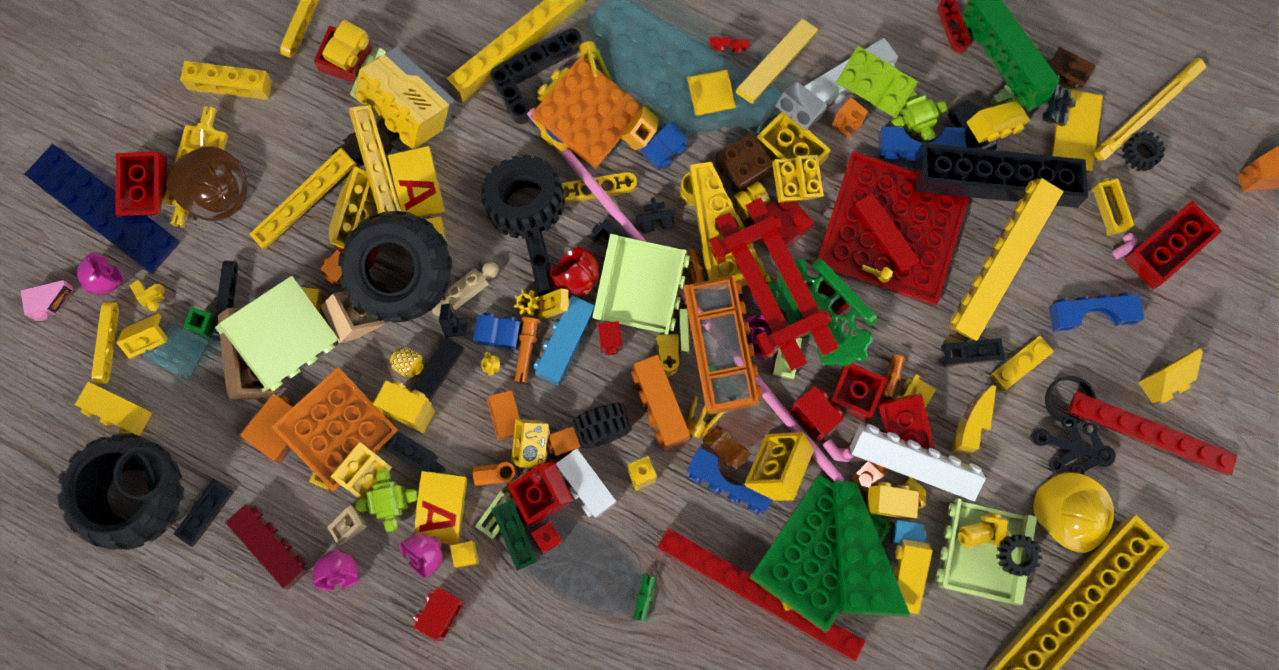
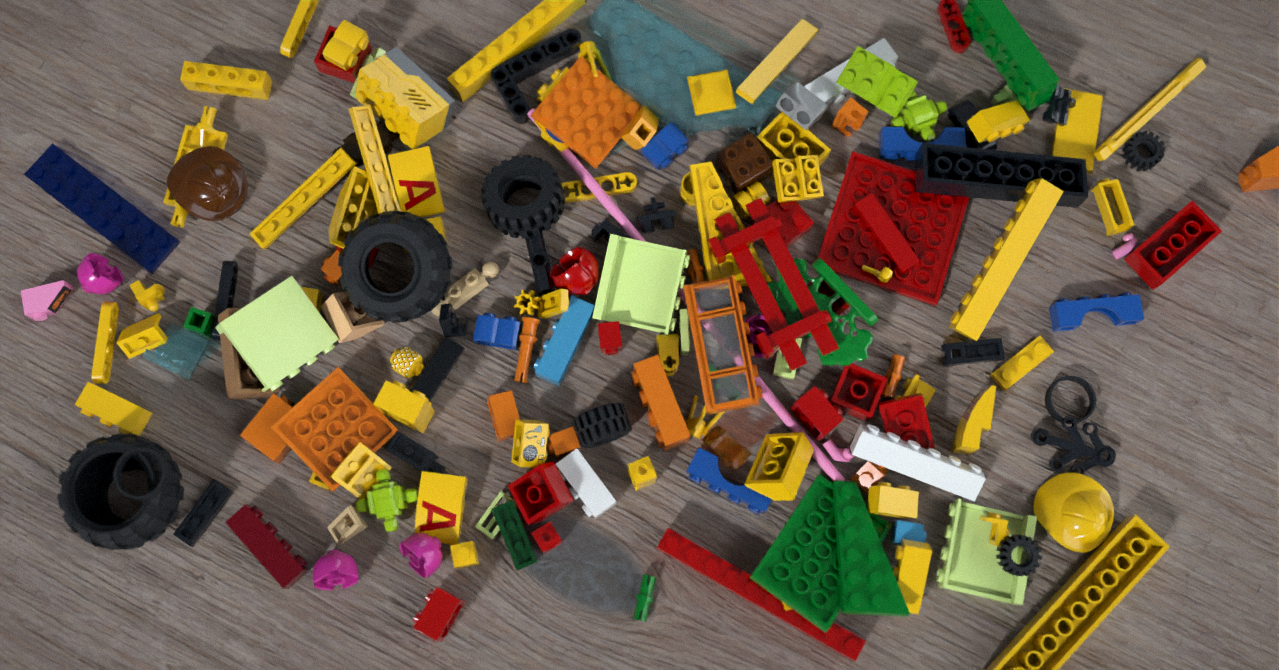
red slope [116,151,167,216] -> none
orange piece [473,462,518,486] -> none
yellow plate [481,352,500,376] -> none
red plate [708,37,749,53] -> none
yellow arm [904,477,926,509] -> none
yellow brick [958,522,993,548] -> none
reddish brown bracket [1049,47,1096,89] -> none
red plate [1068,392,1238,476] -> none
yellow slope [1138,348,1203,404] -> none

